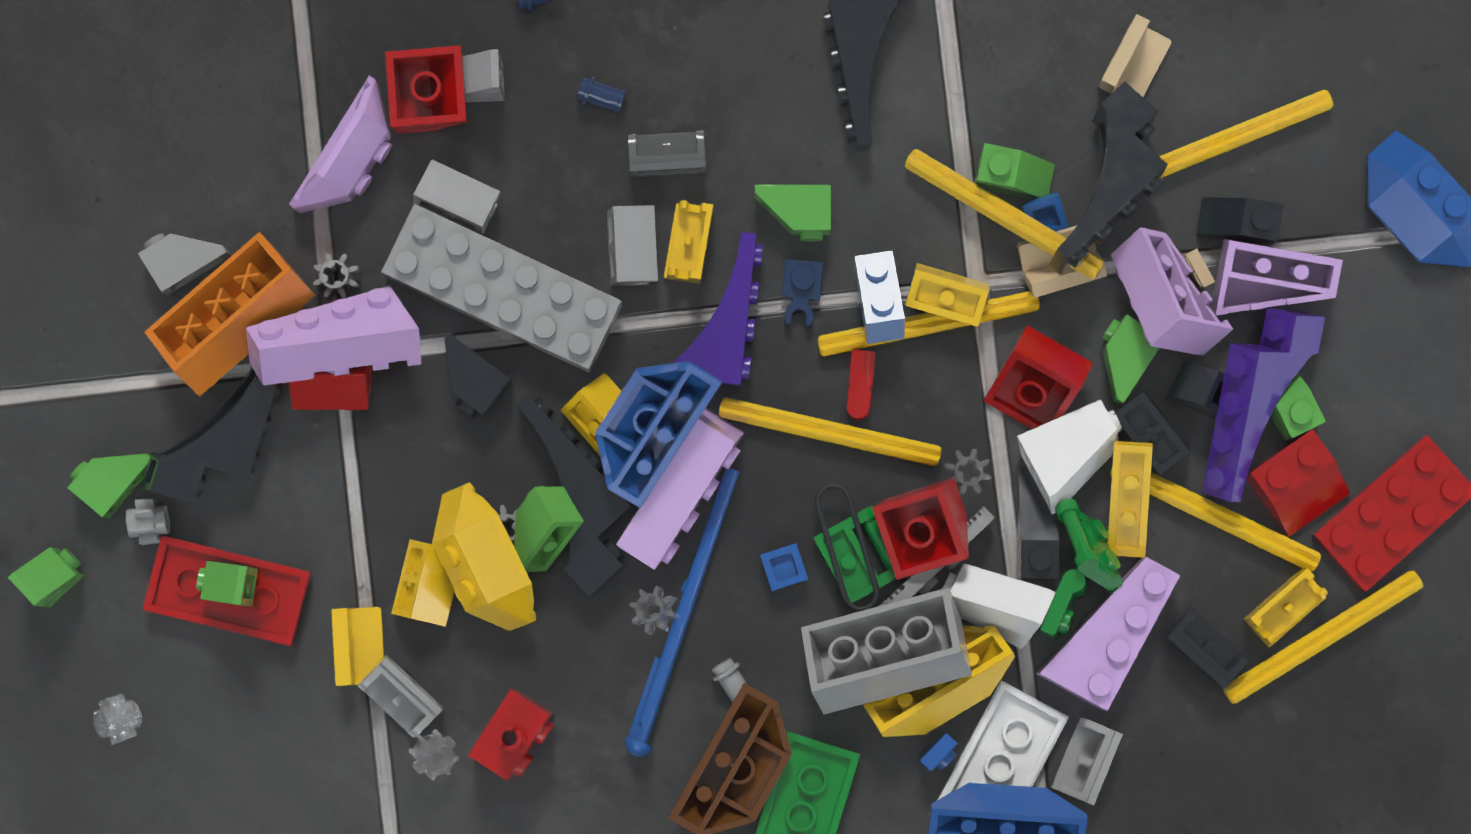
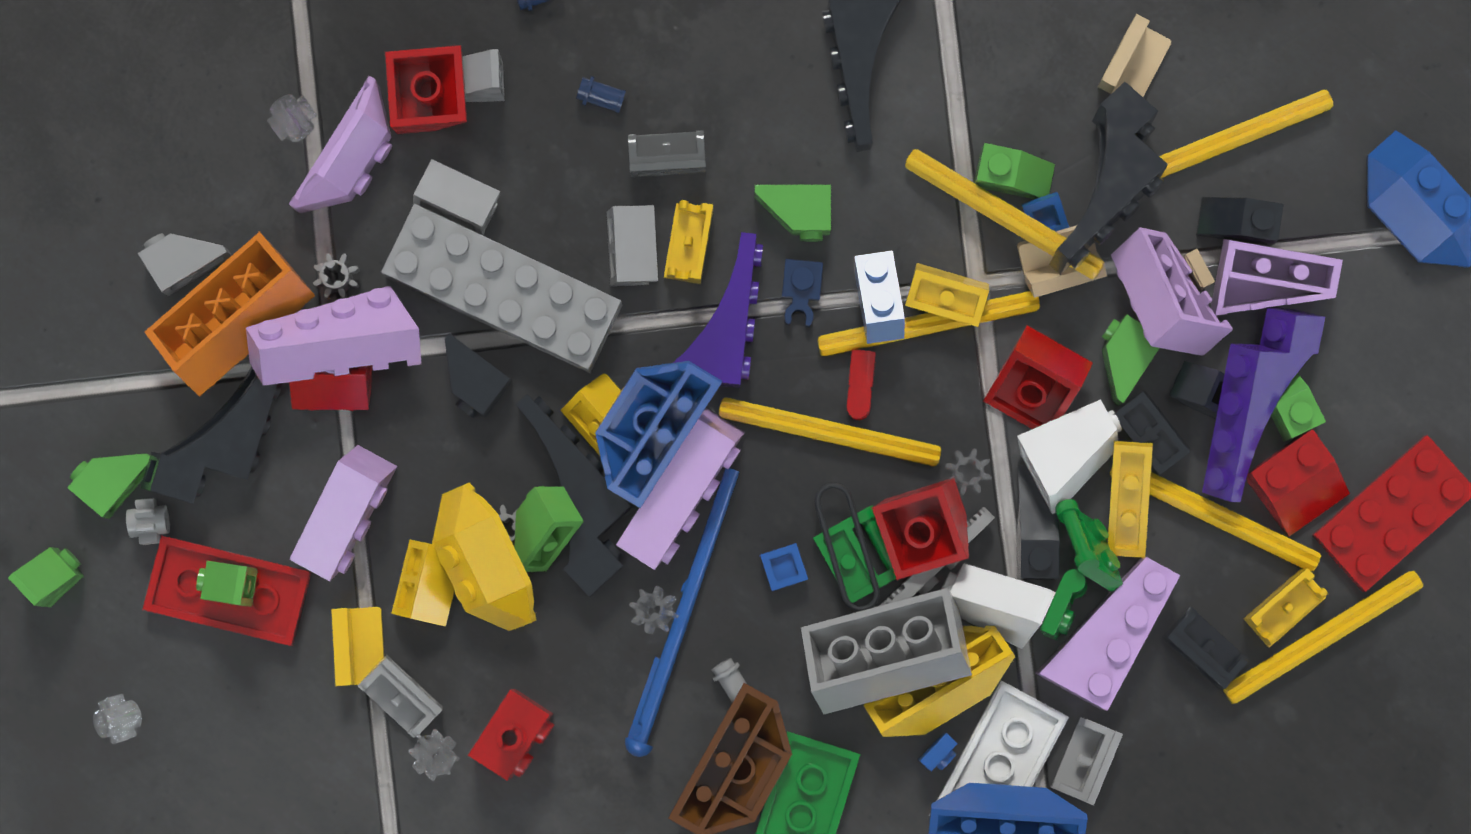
none -> clear gear [267,94,317,142]
none -> lavender wedge [289,445,398,581]

